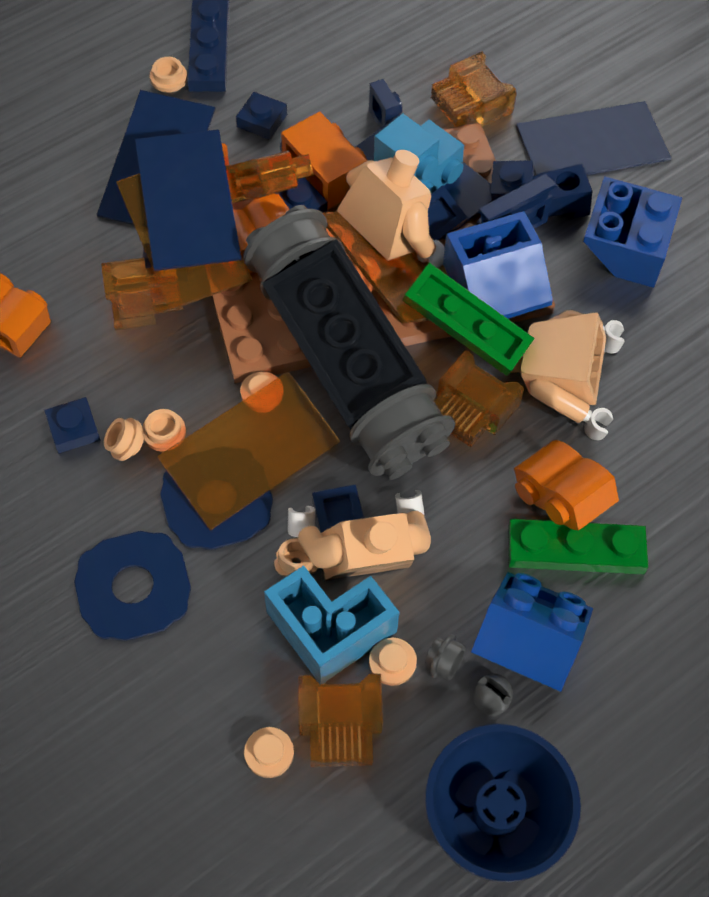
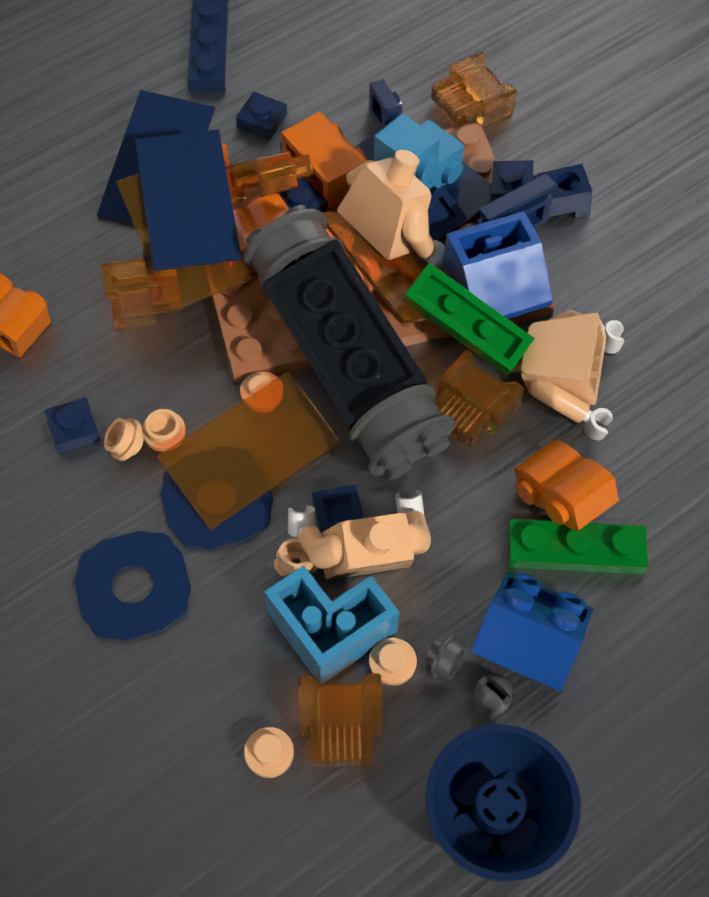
light nougat plate [150,57,187,92] -> none
dark blue piece [516,101,671,175] -> none
blue slope [583,176,683,288] -> none

